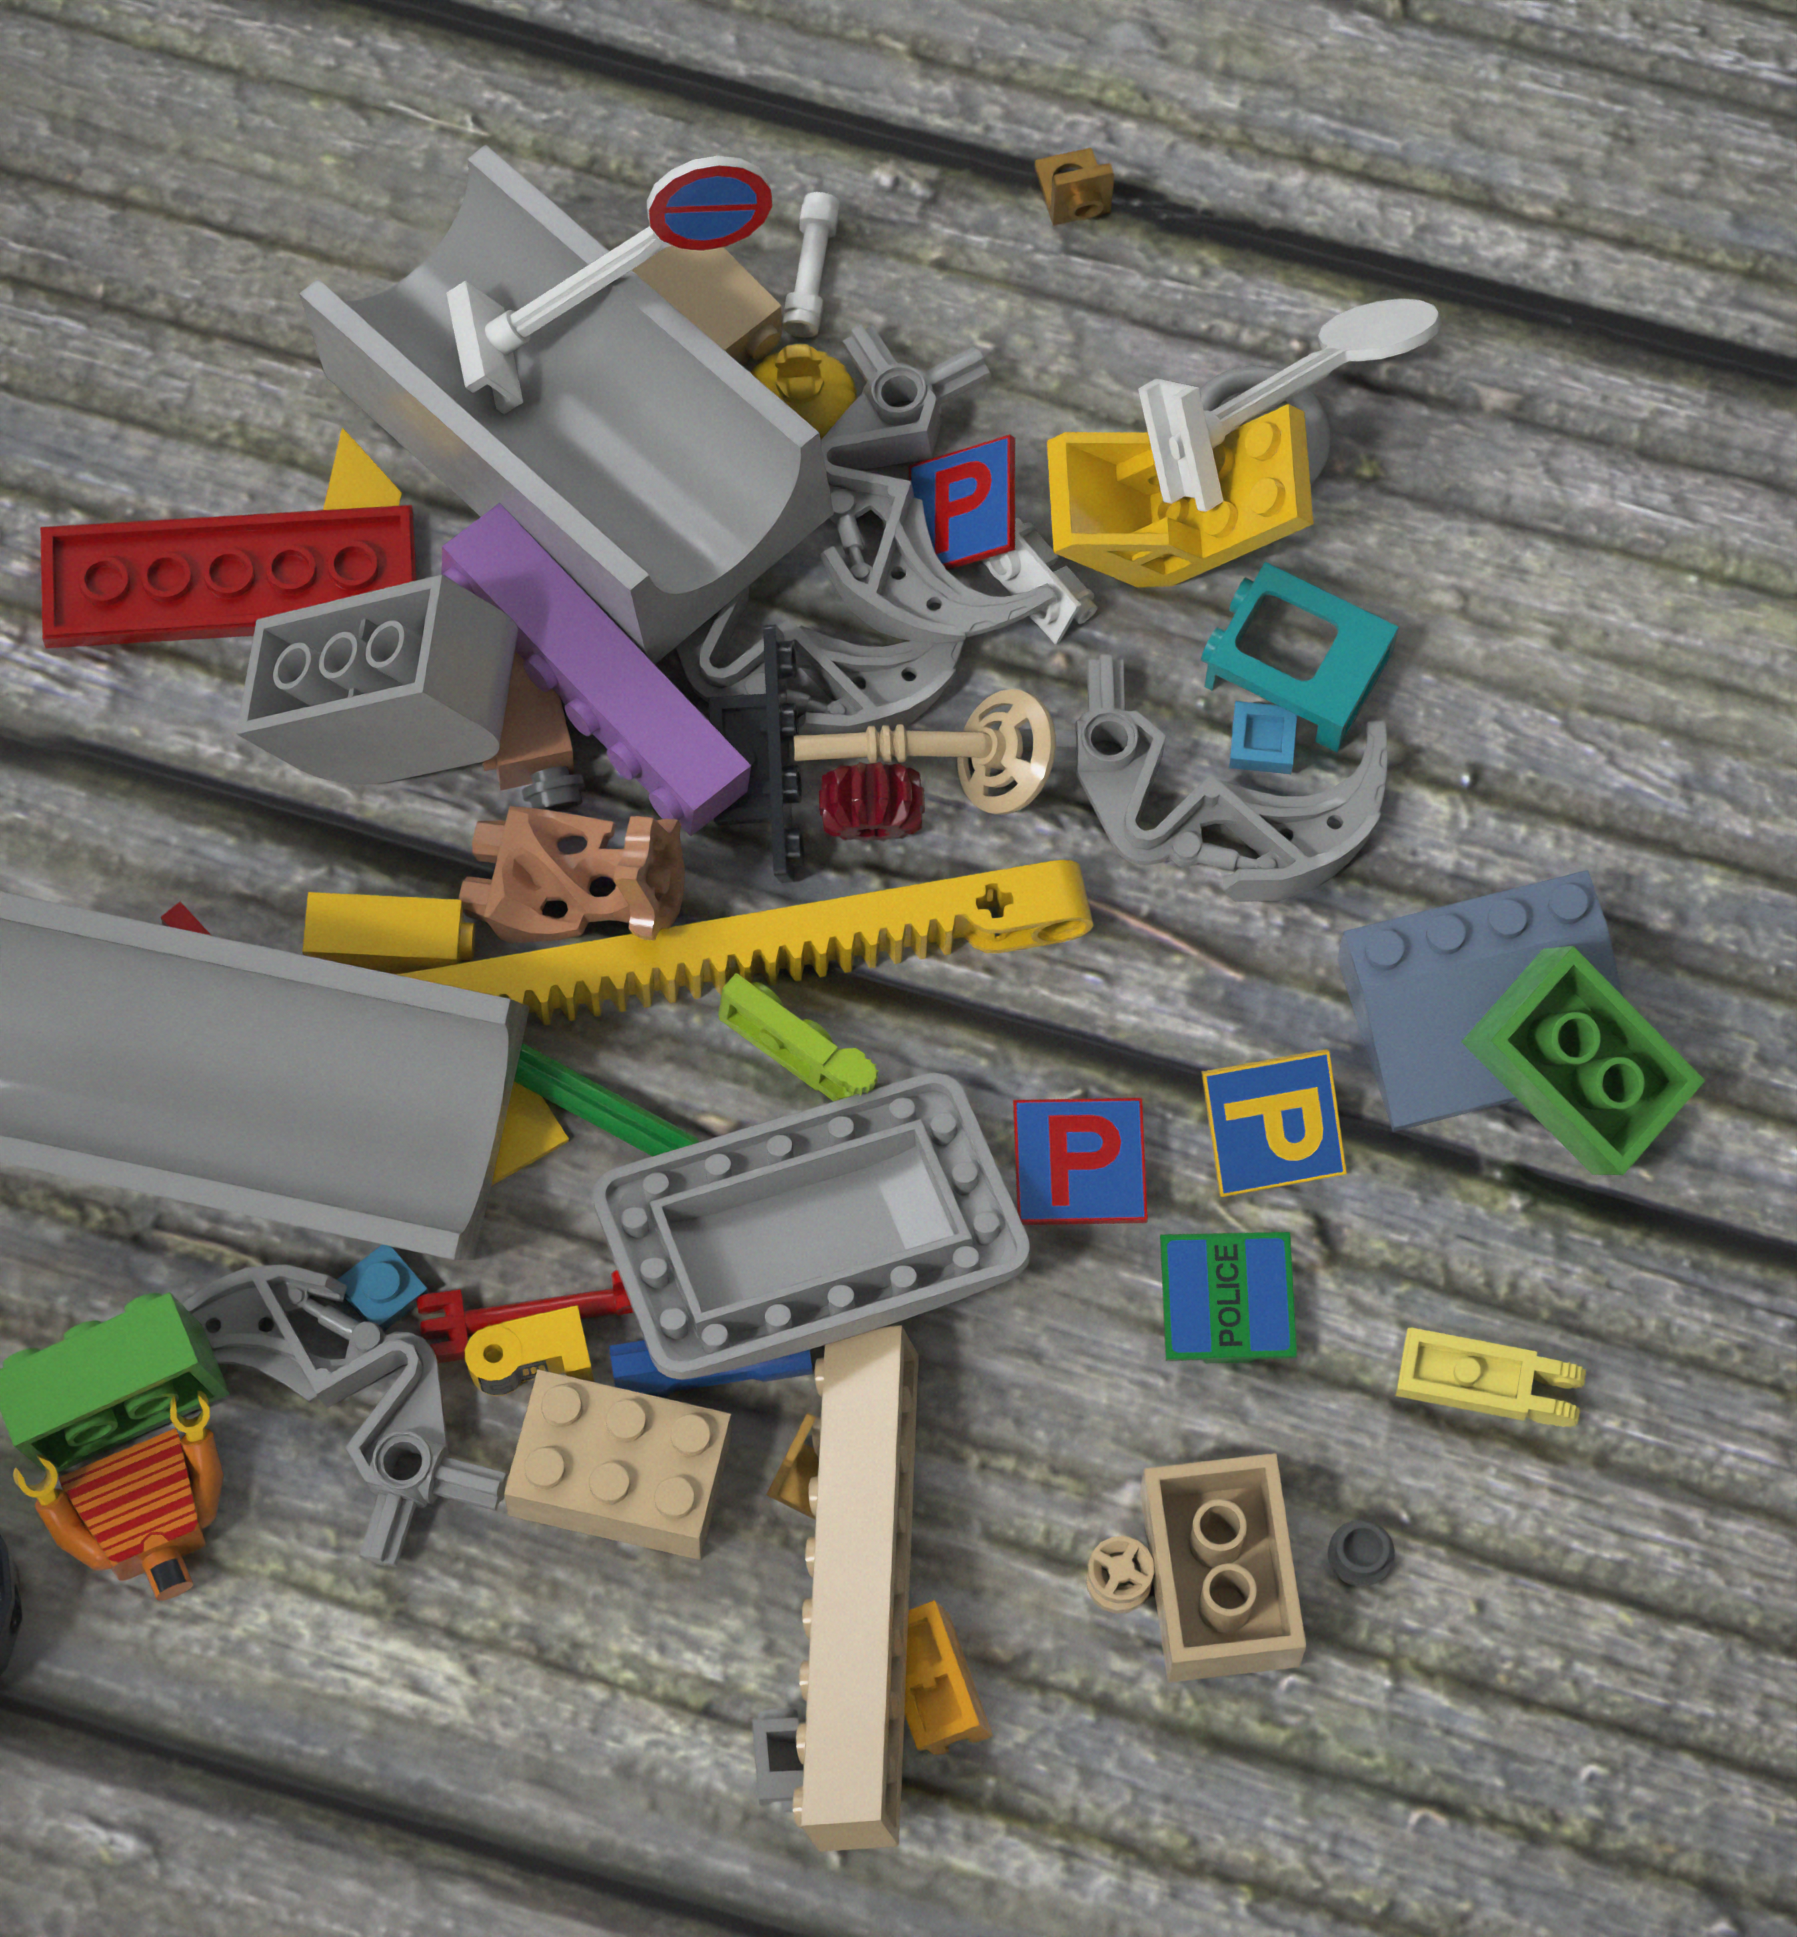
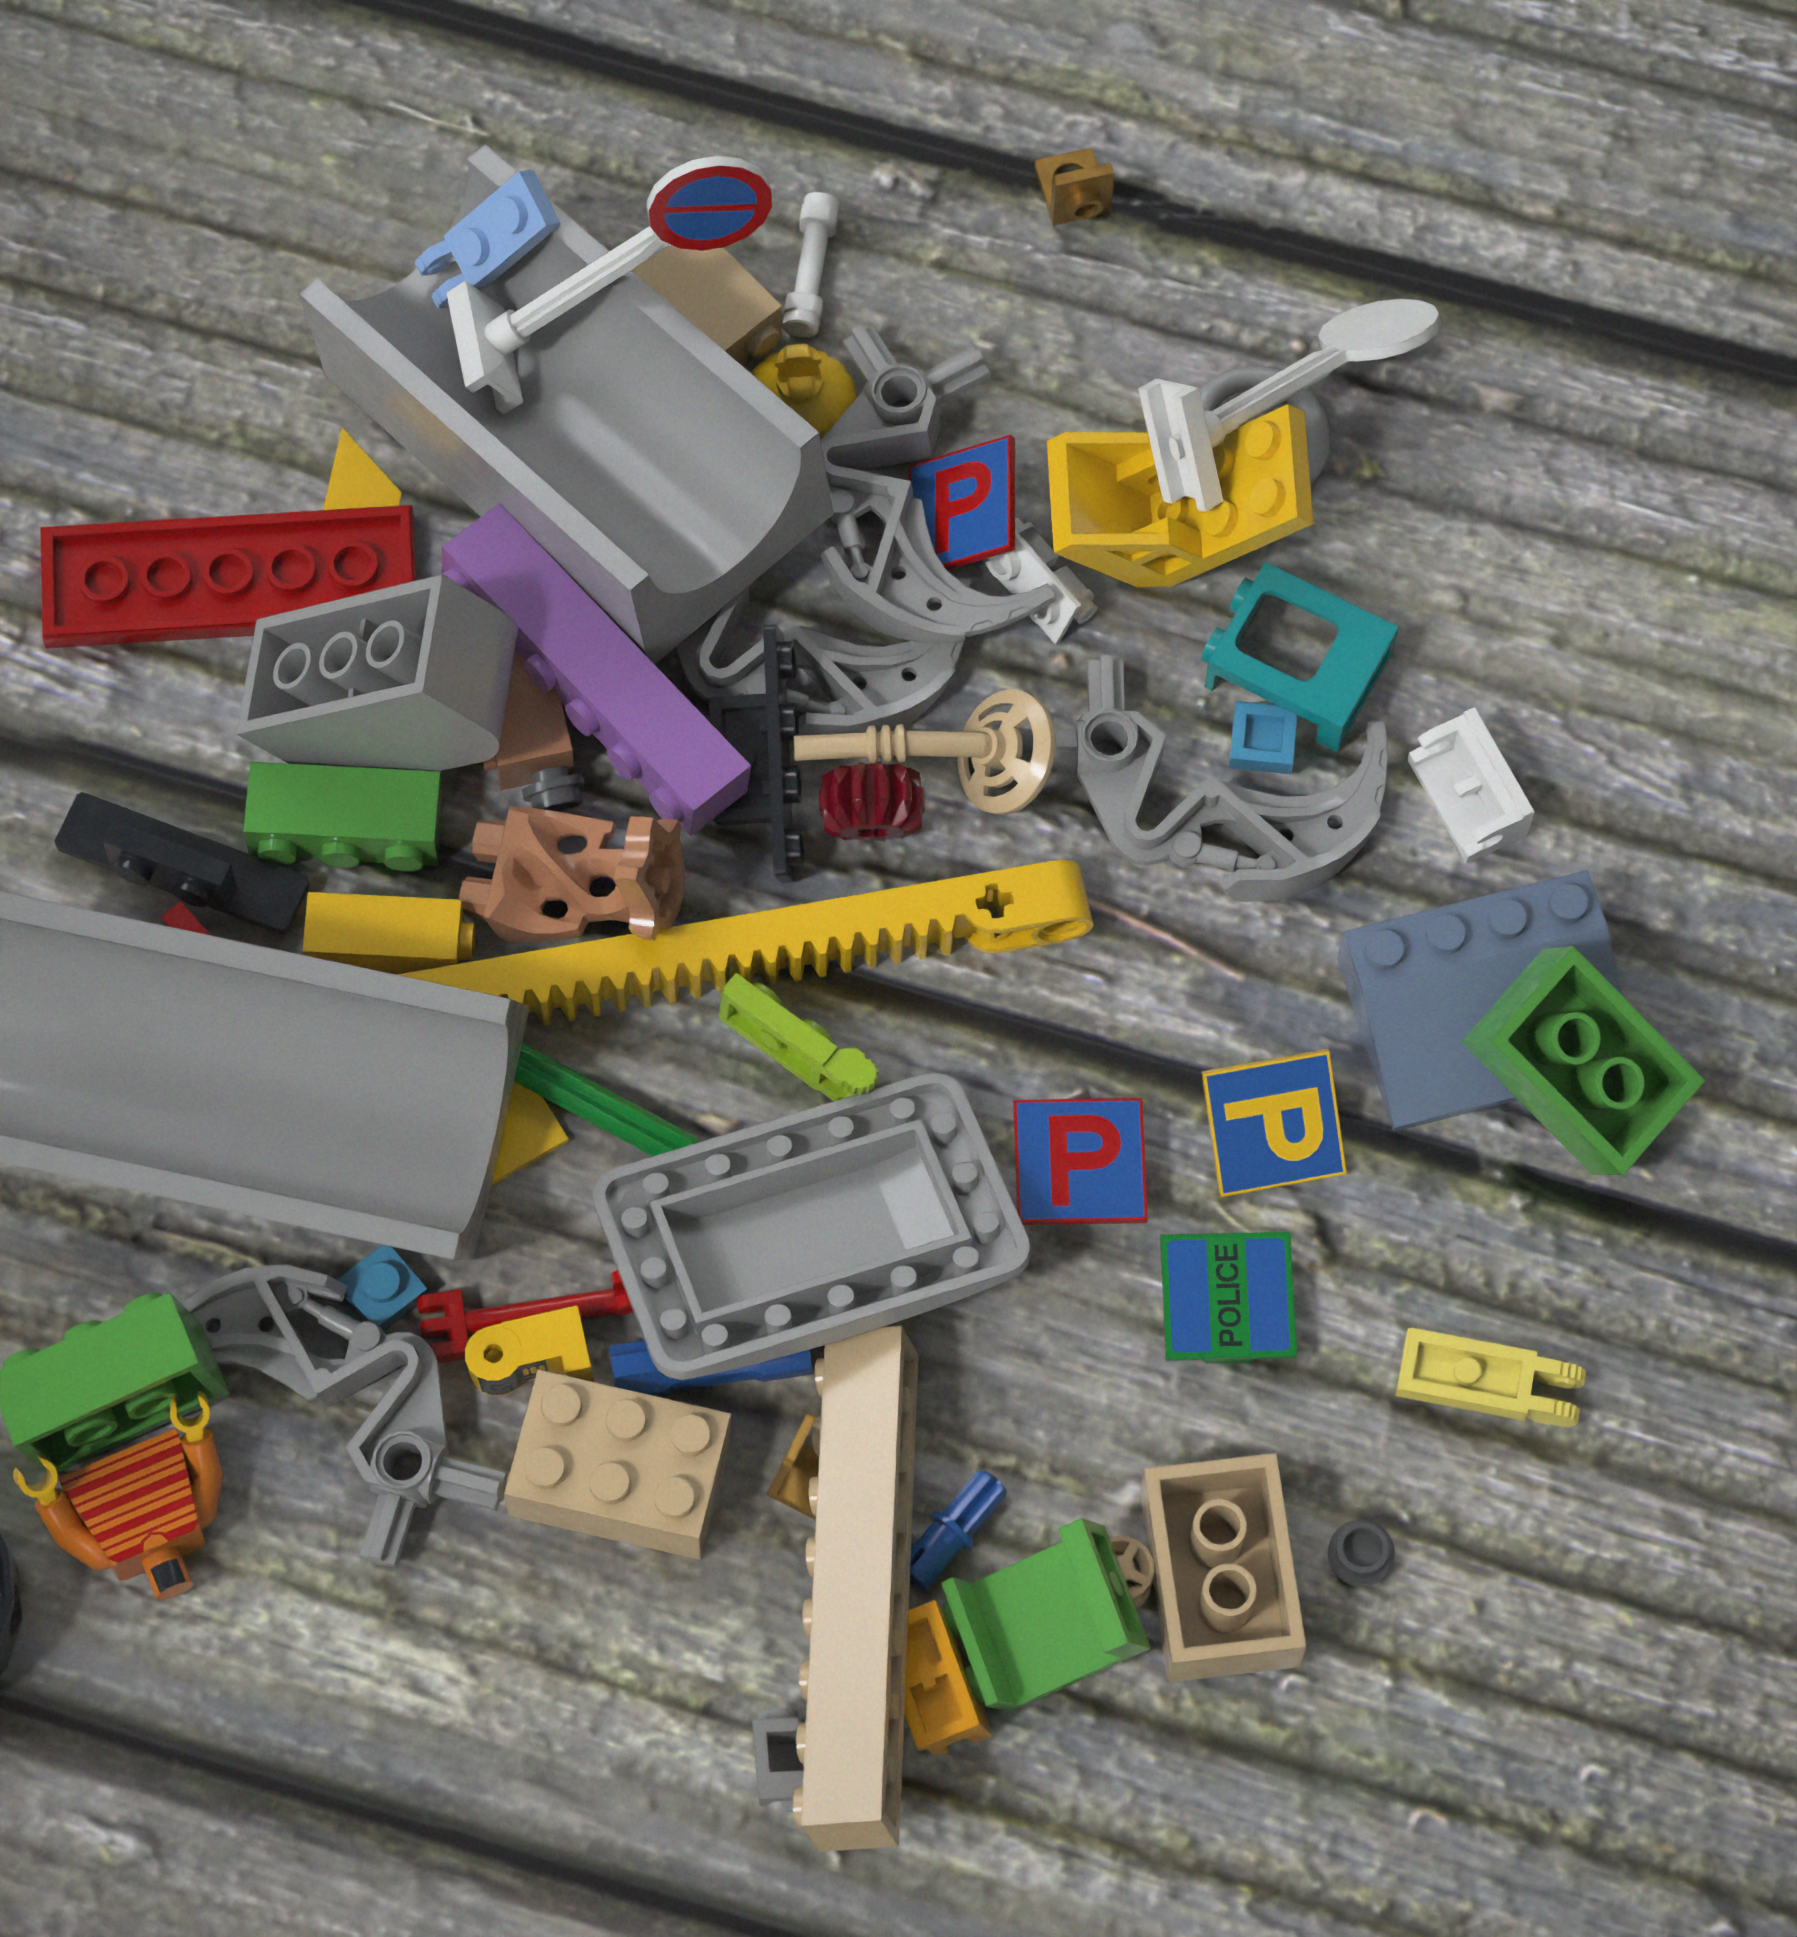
none -> black bracket [55,792,310,935]
none -> bright green brick [243,762,444,871]
none -> light blue hinge [415,170,561,310]
none -> blue axle [910,1471,1007,1592]
none -> bright green panel [941,1518,1151,1712]
none -> white hinge [1407,707,1534,864]

